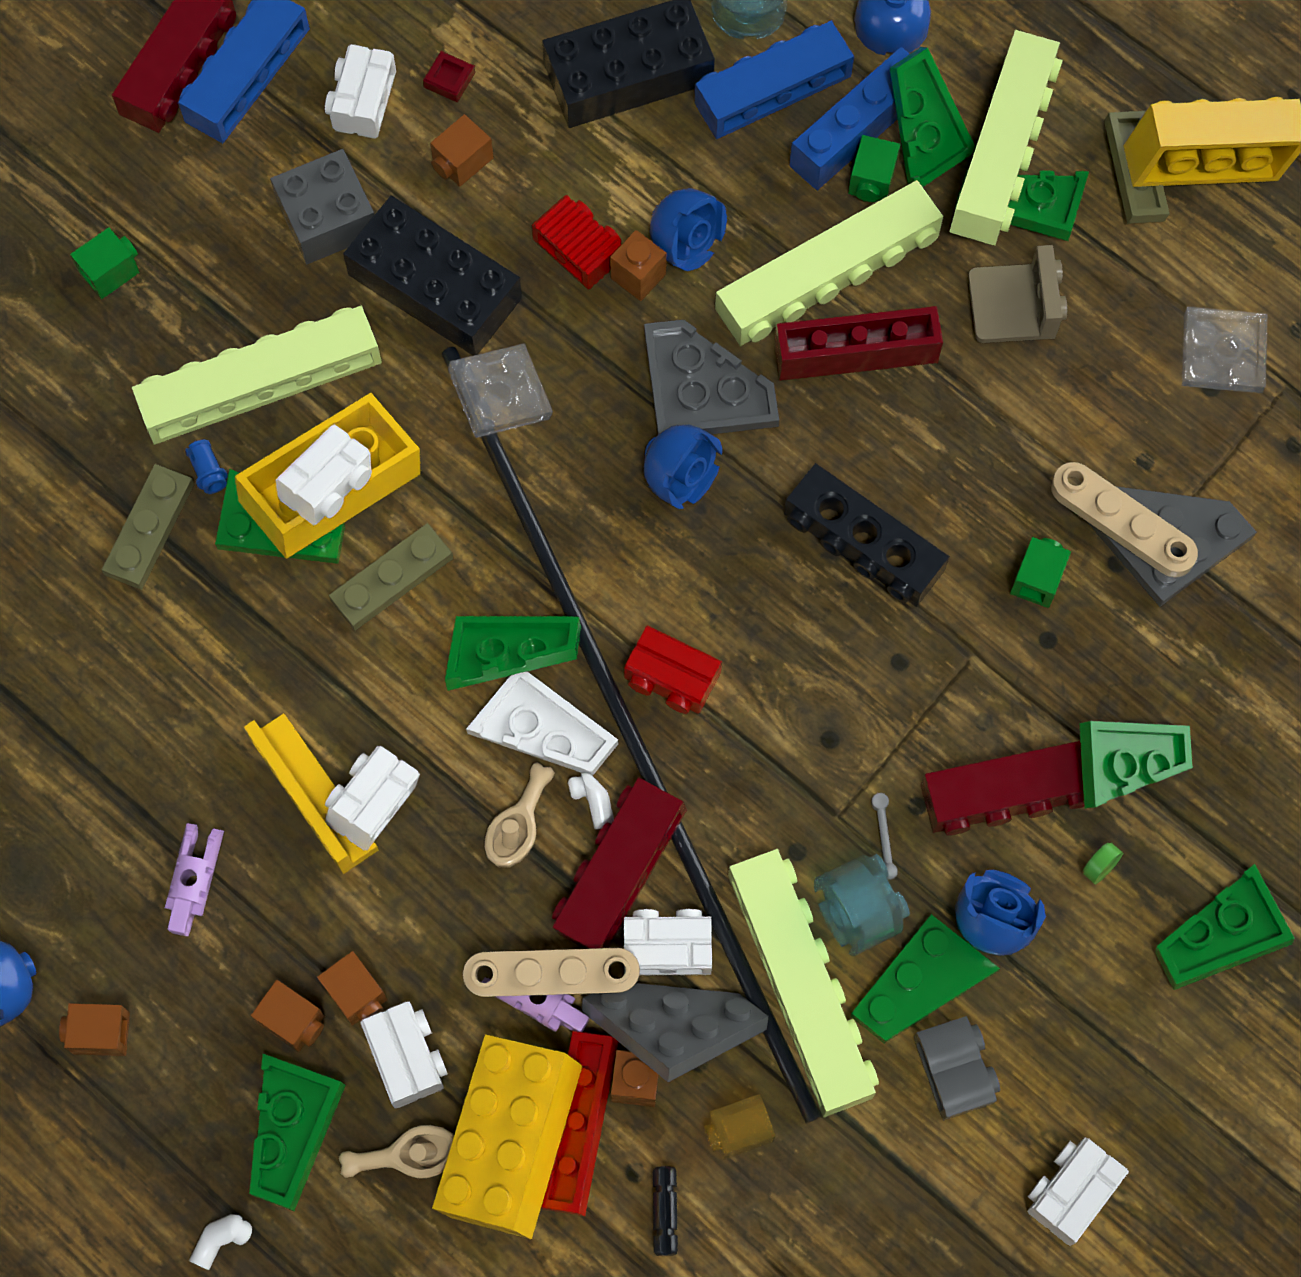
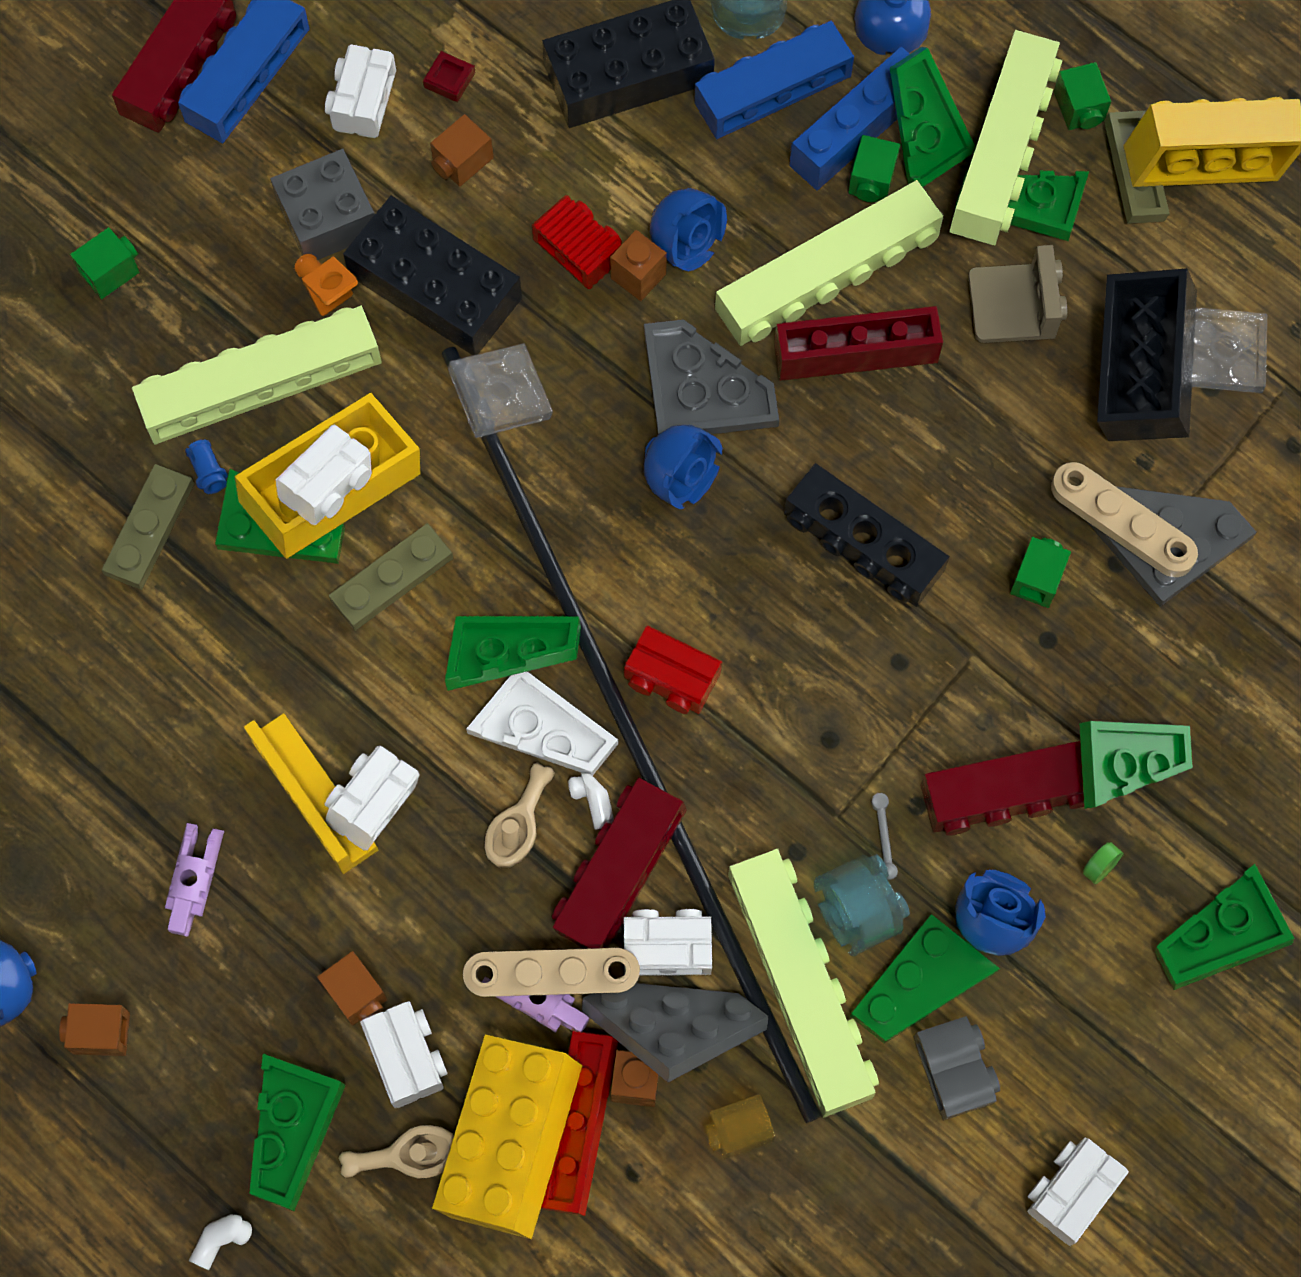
dark orange brick [251,980,325,1052] -> none
black axle [652,1166,678,1256] -> none
none -> orange bracket [294,254,358,316]
none -> green brick [1053,62,1111,131]
none -> black brick [1097,268,1197,441]

